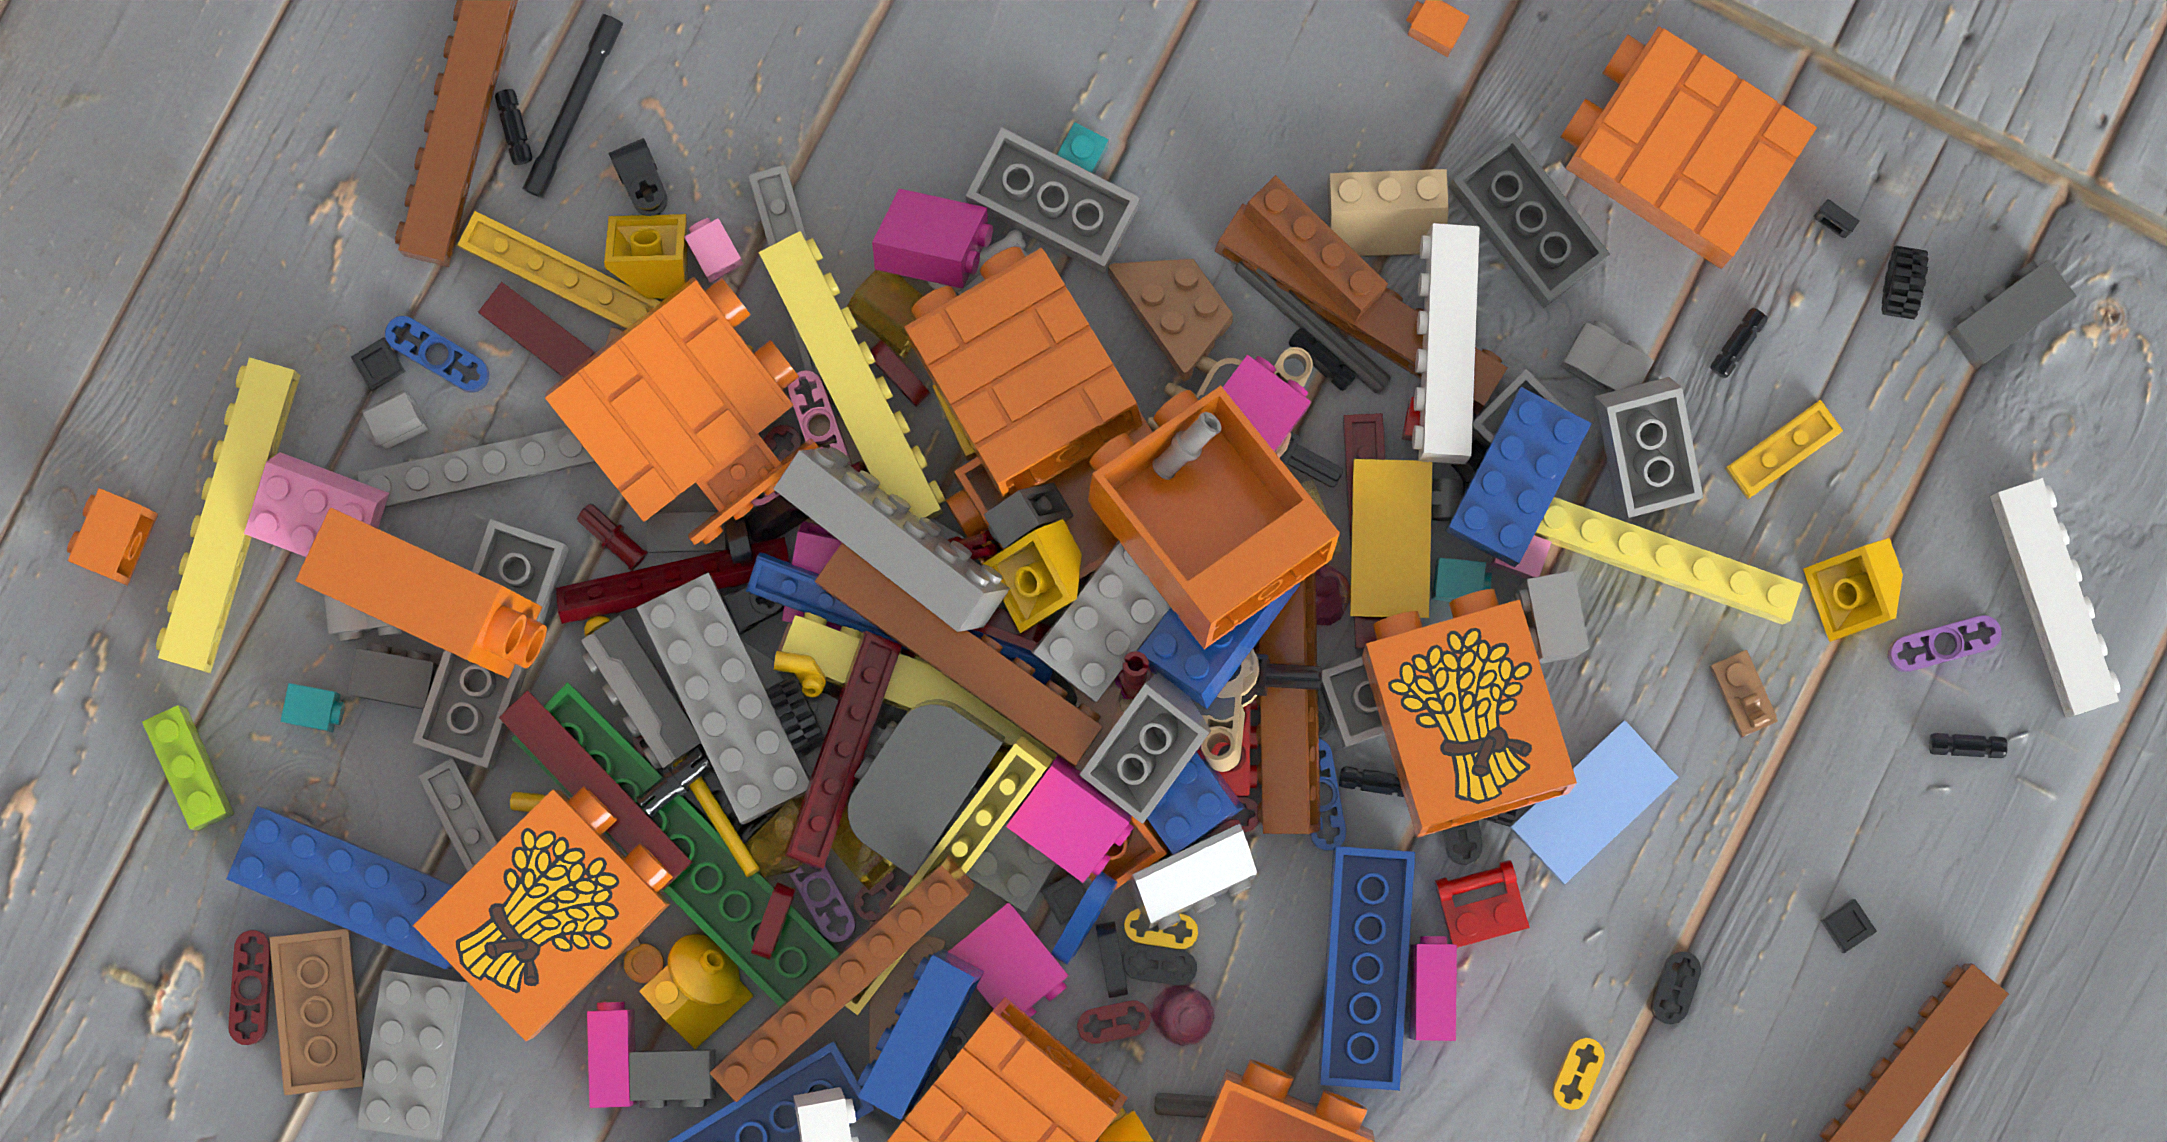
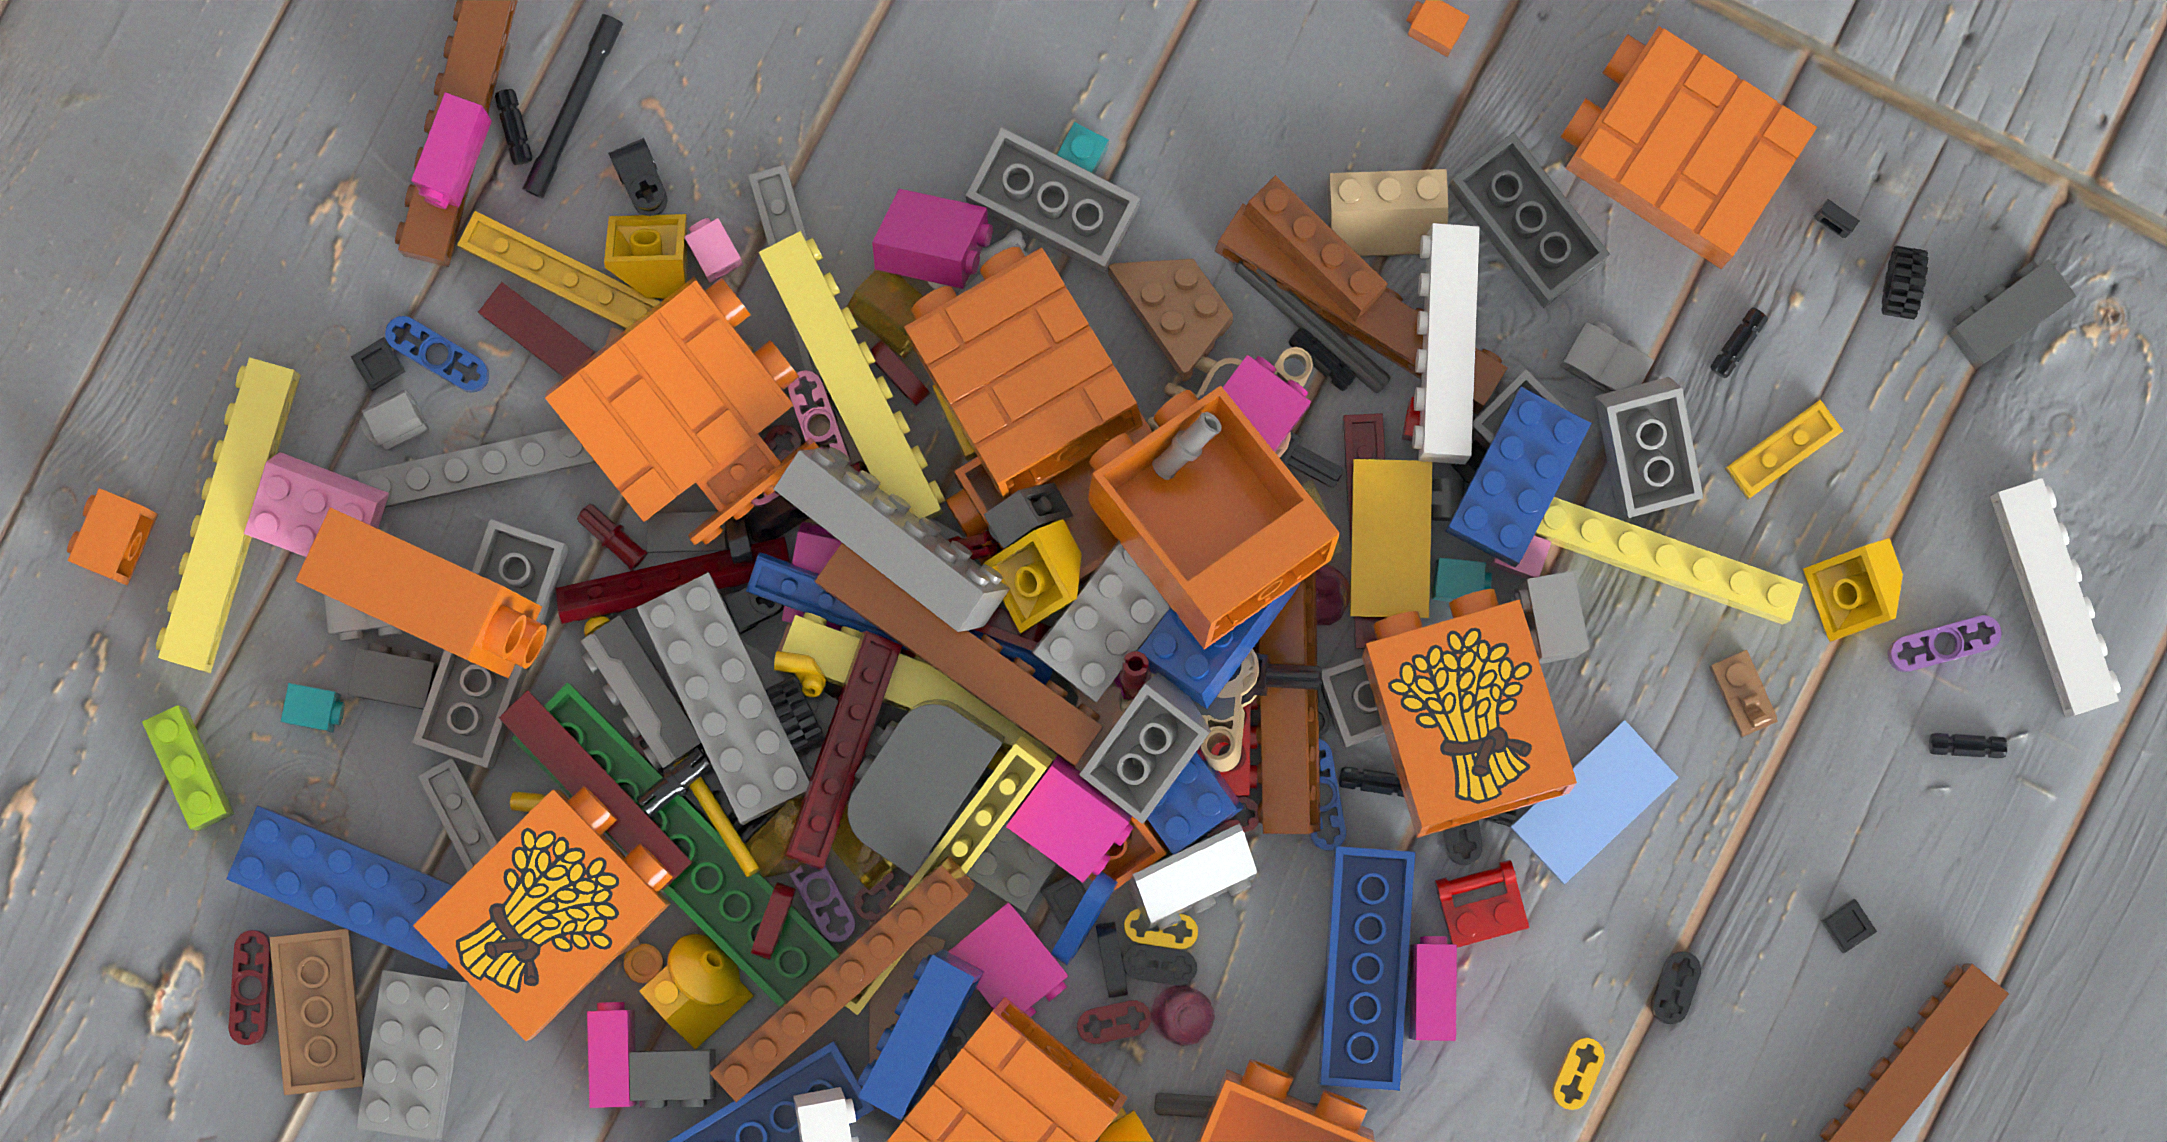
none -> dark pink brick [411,92,492,209]

